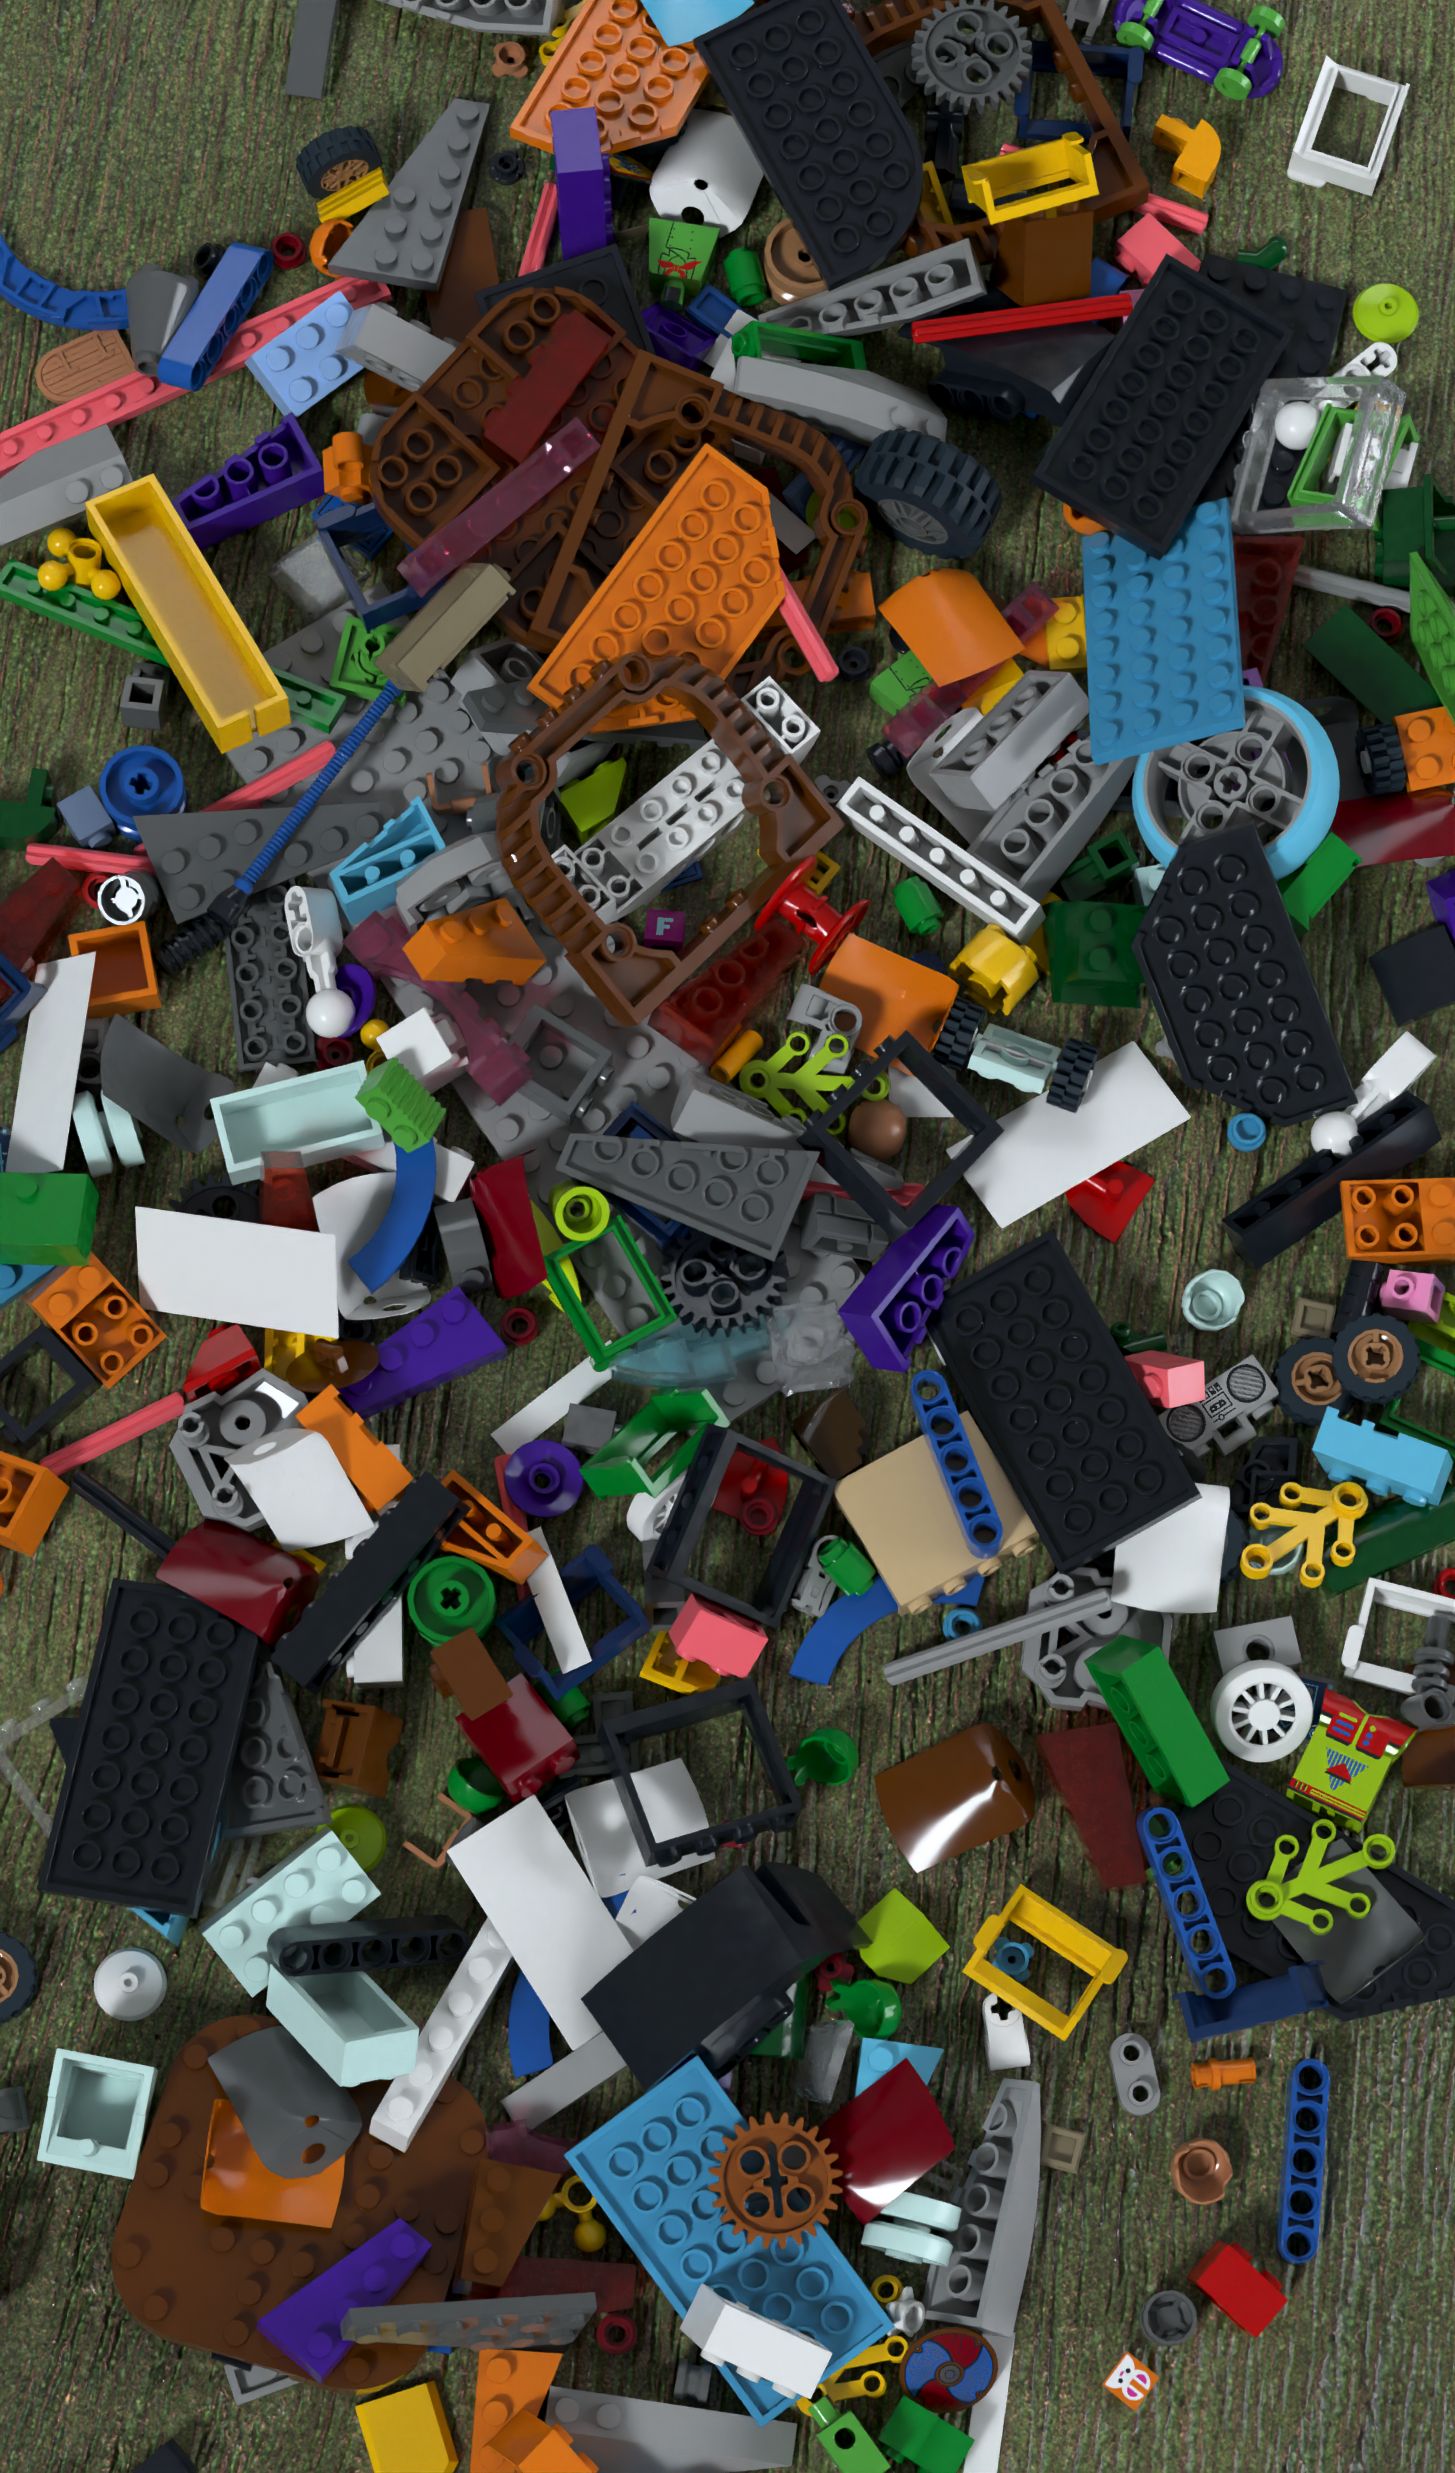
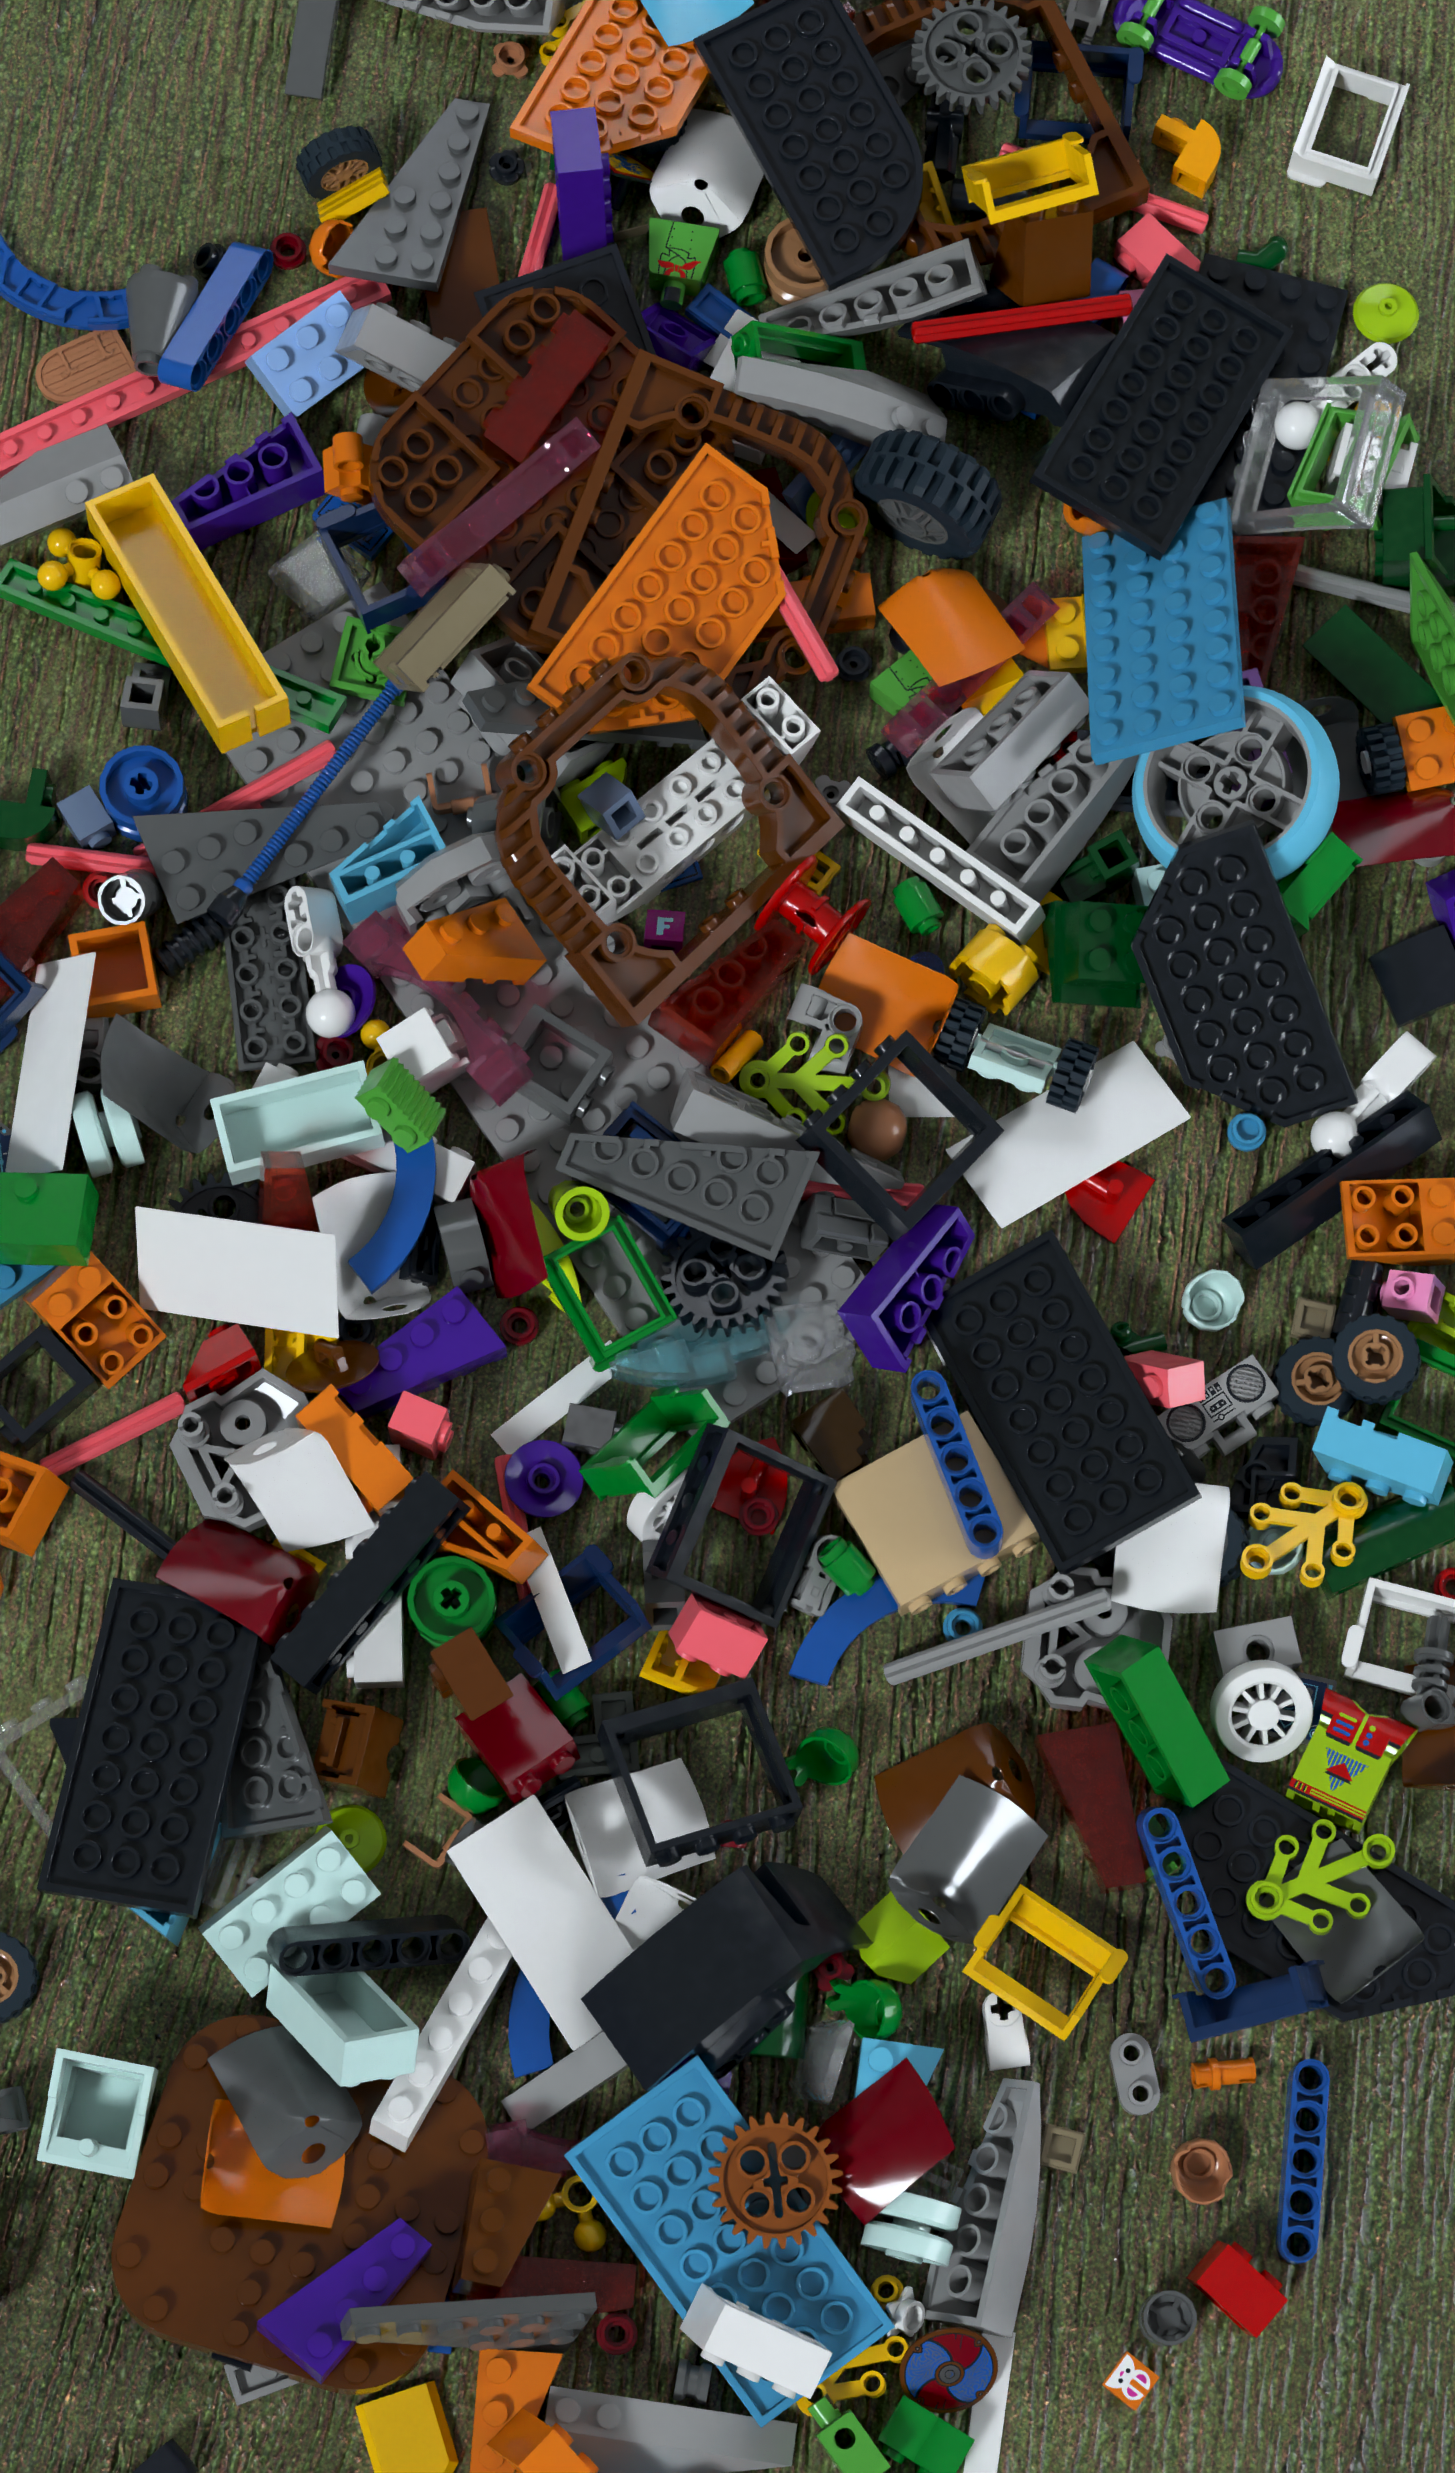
white piece [94,1947,167,2021] -> none
dark azure plate [991,1938,1034,1982] -> none
dark red plate [1366,608,1403,645] -> none
none -> coral brick [387,1390,454,1461]
none -> sand blue brick [577,772,646,840]
none -> dark grey piece [888,1775,1048,1944]

